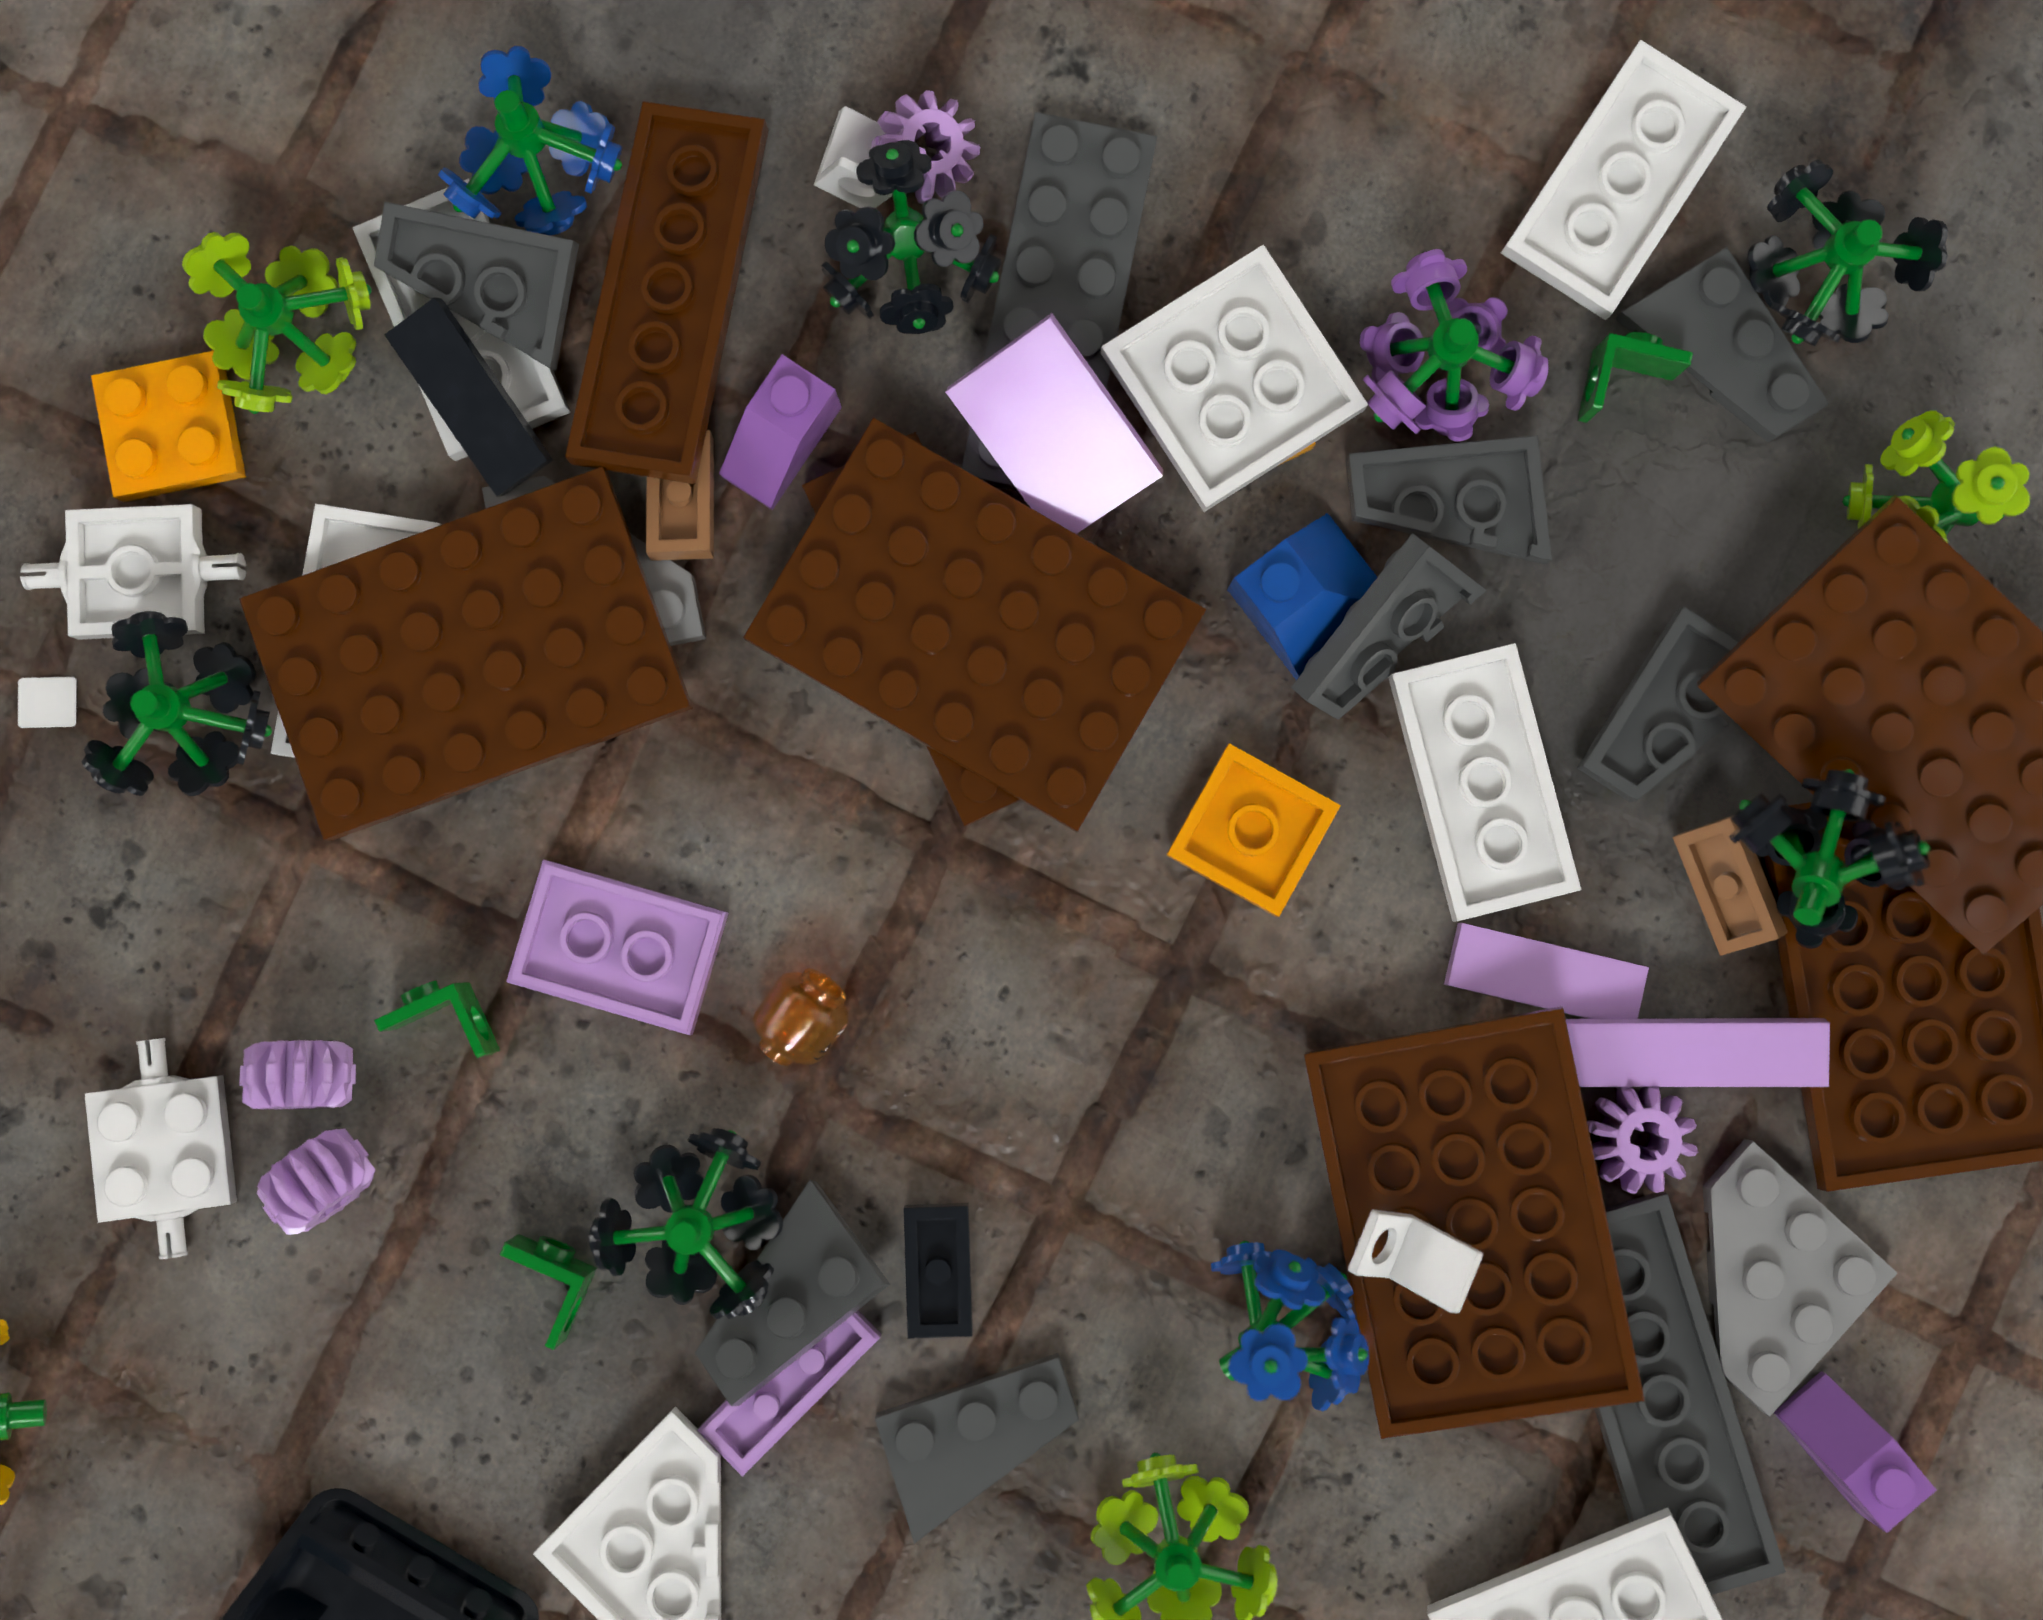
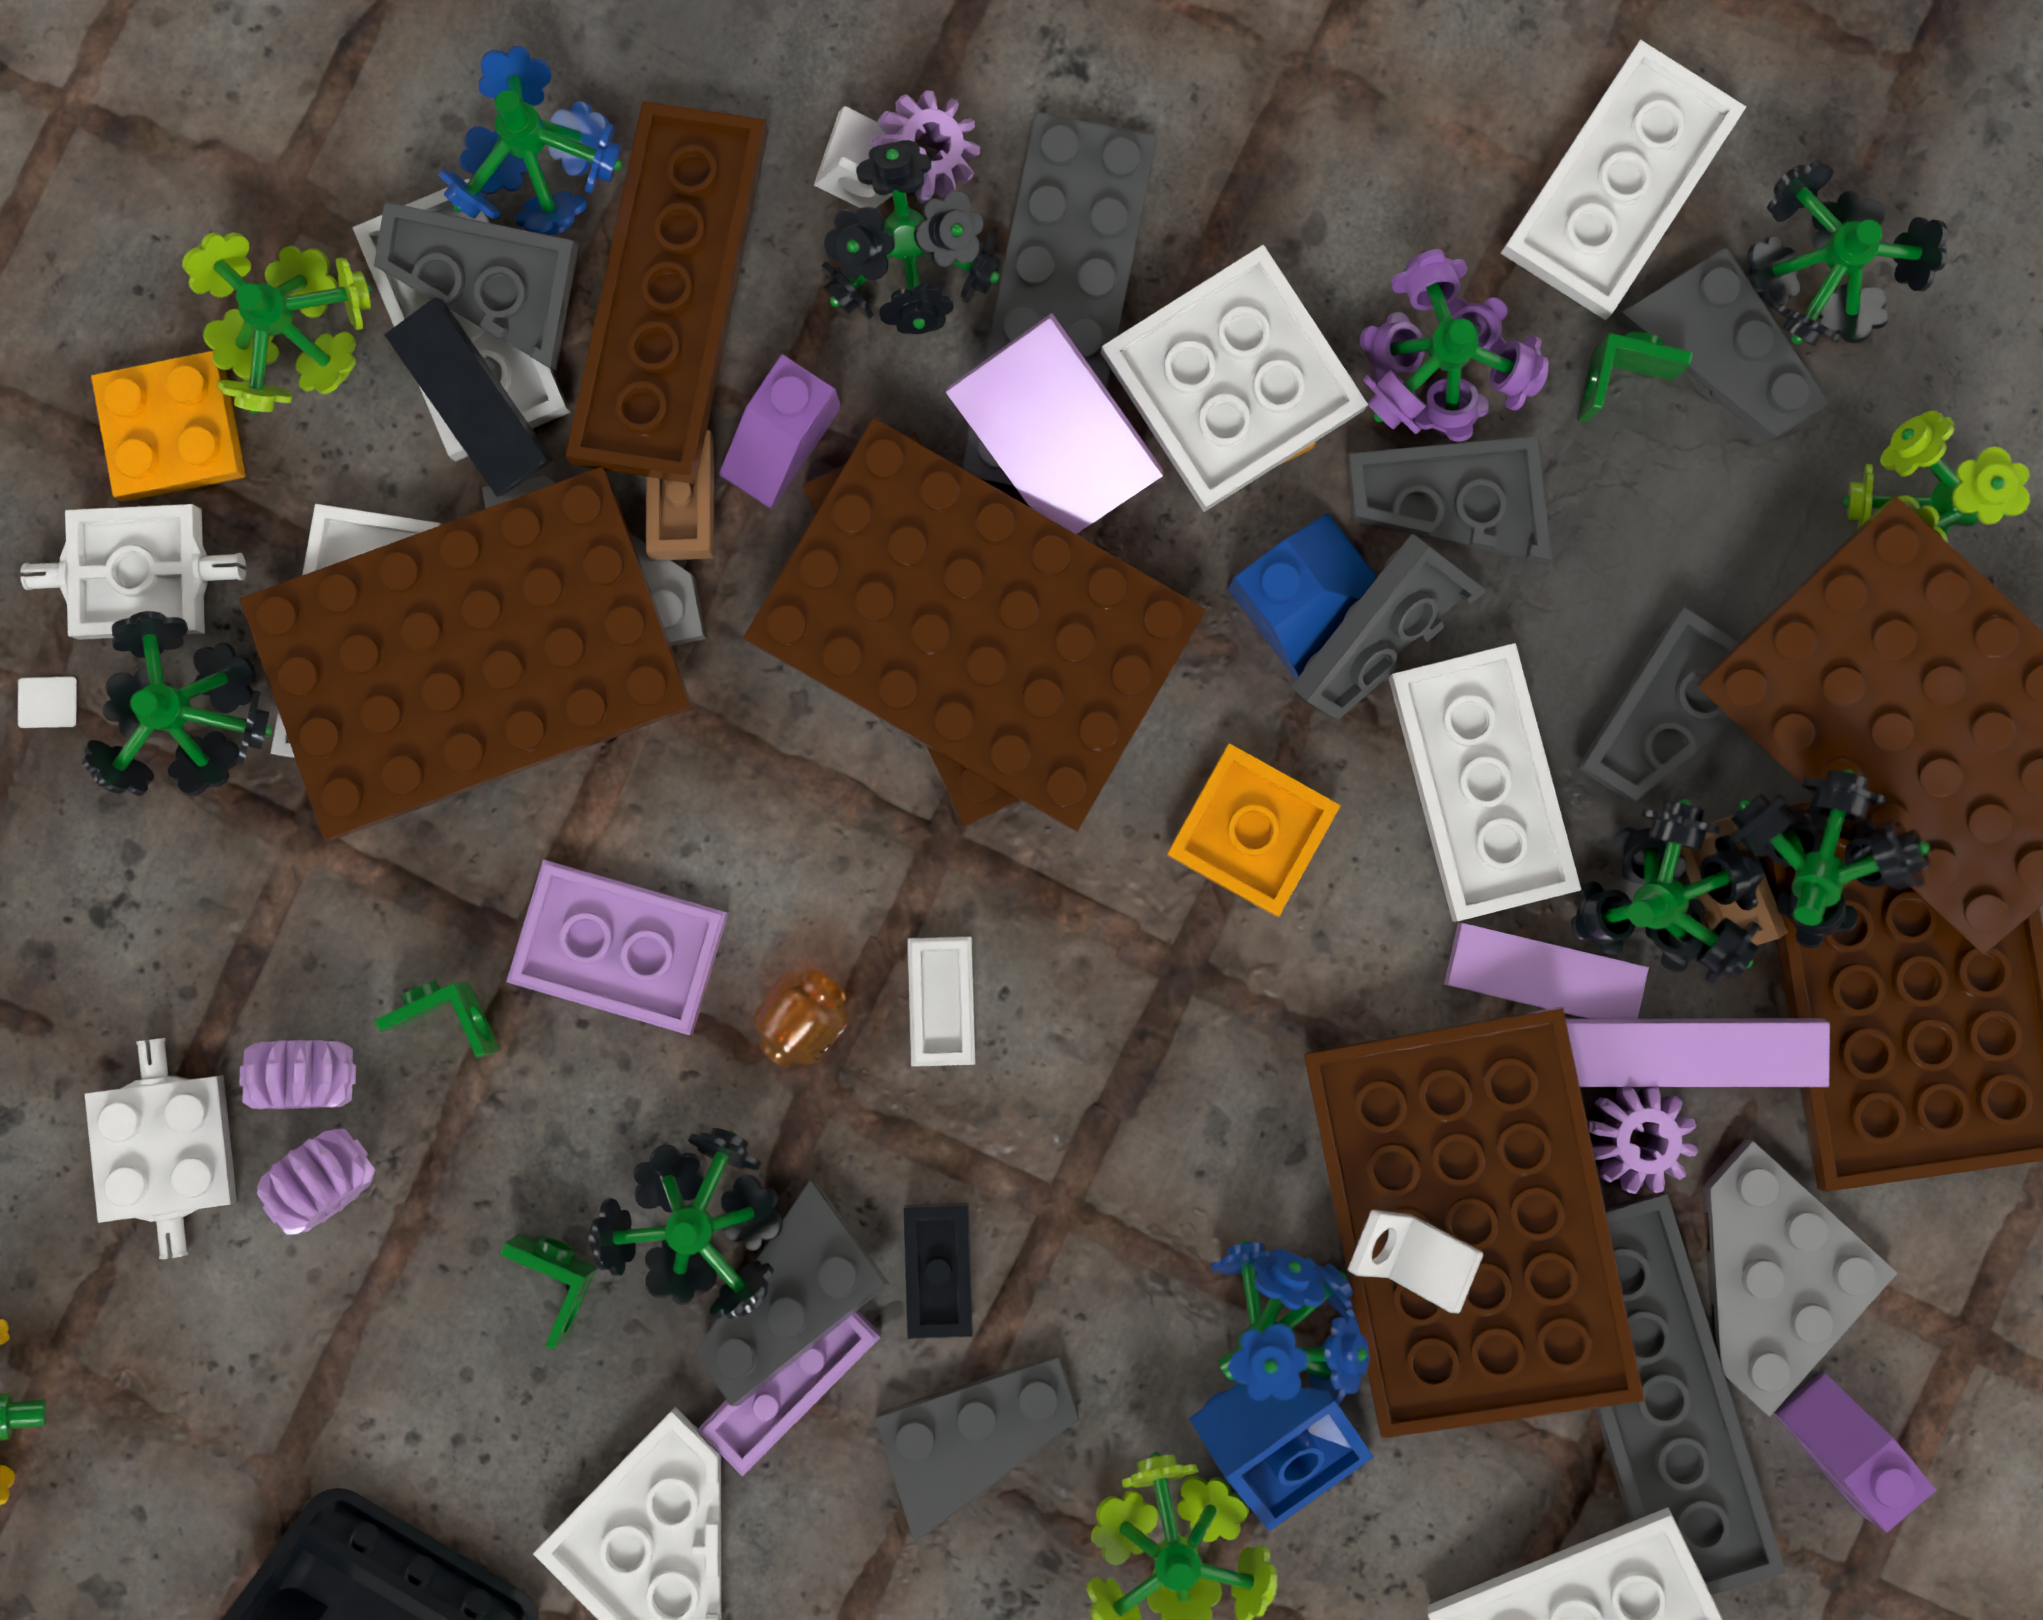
none -> white tile [907,936,976,1067]
none -> blue slope [1189,1383,1374,1531]
none -> black plant [1571,799,1764,984]

